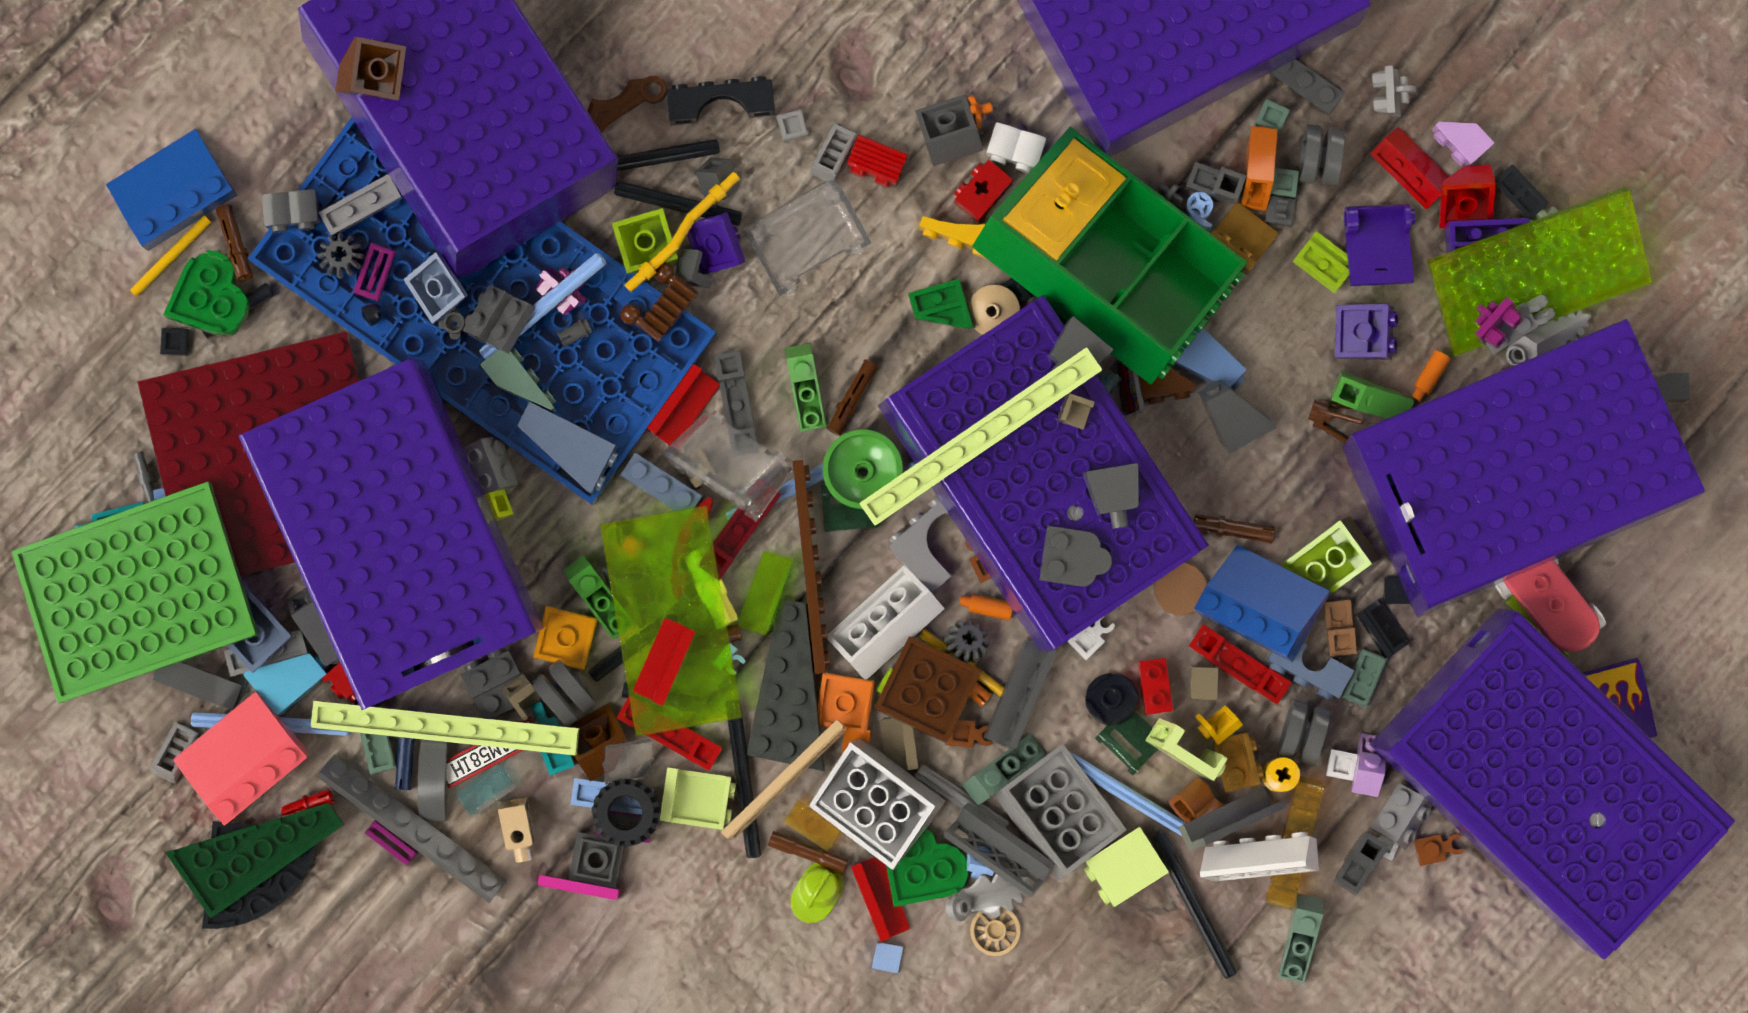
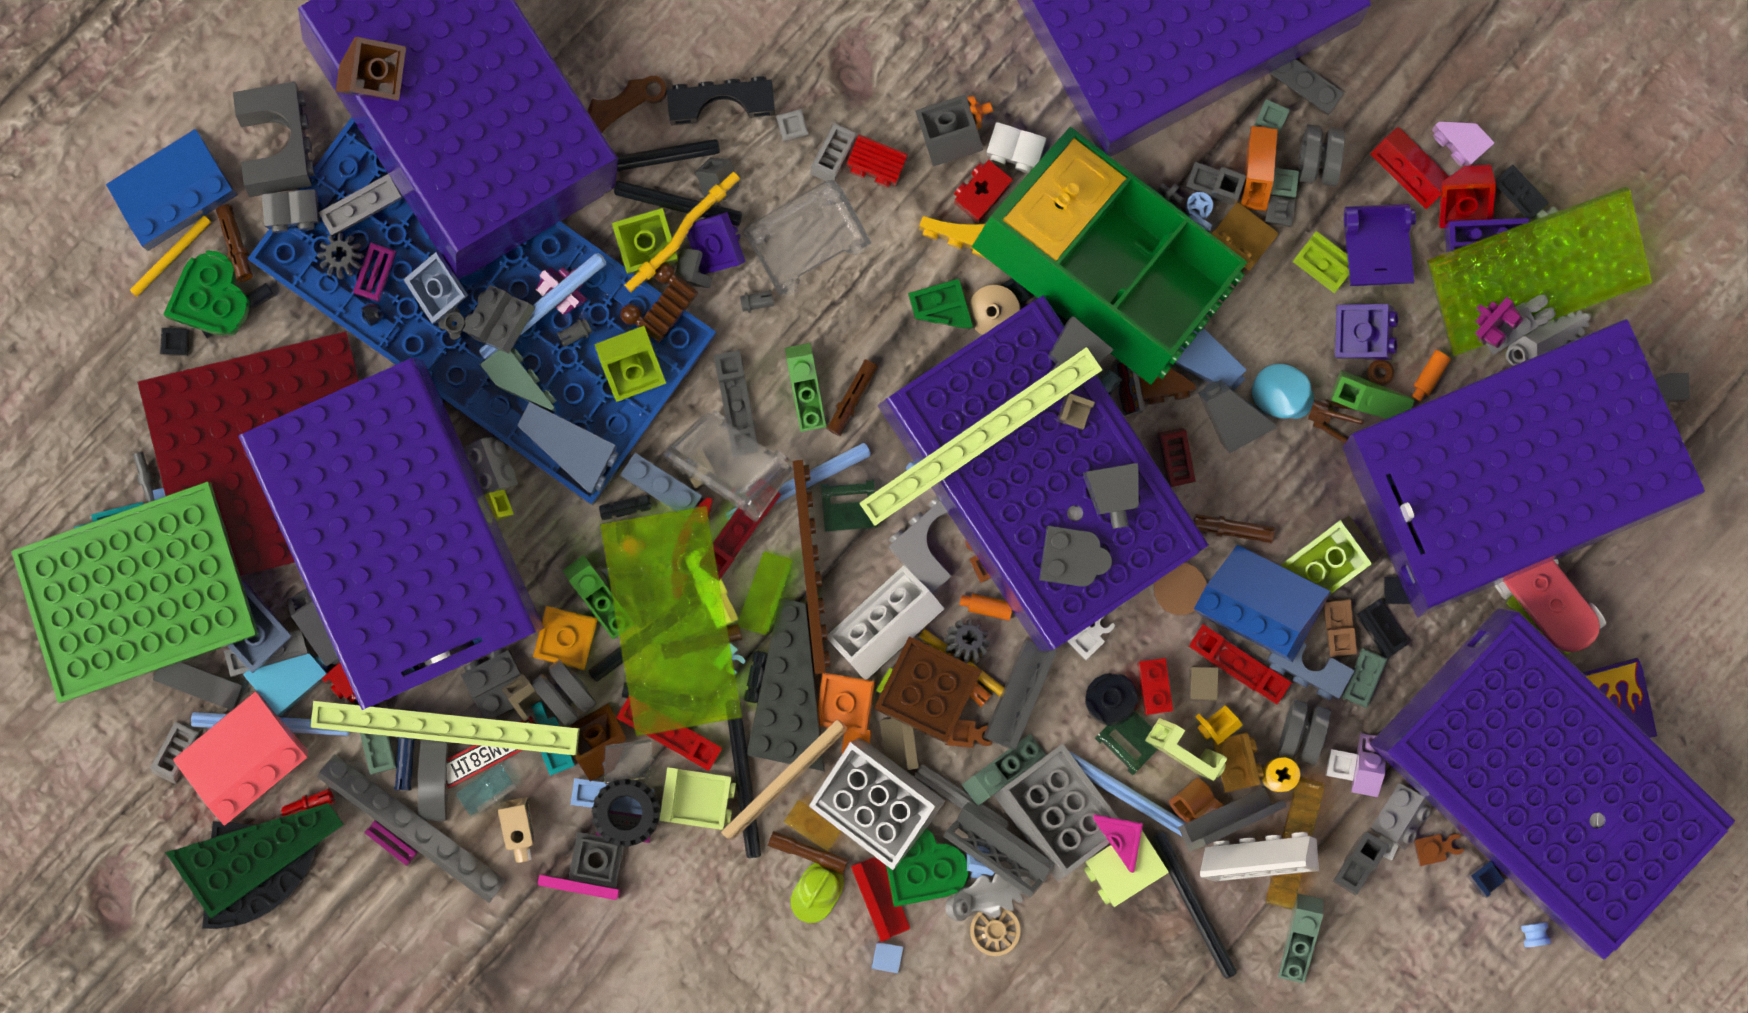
red panel [633,618,695,706] -> none
red panel [647,364,720,448] -> none
bright green dish [823,429,903,509] -> none
light grey hips [1372,65,1416,117] -> none
none -> dark grey arch [233,81,315,197]
none -> lime slope [594,326,666,402]
none -> black axle [599,495,652,520]
none -> dark grey pin [740,290,774,313]
none -> black axle [744,651,768,703]
none -> dark pink tile [1093,814,1143,873]
none -> dark red slope [1158,428,1196,487]
none -> medium azure piece [1252,364,1314,419]
none -> reddish brown plate [1367,360,1394,386]
none -> dark blue panel [1466,860,1505,898]
none -> light blue wheel [1521,922,1551,947]

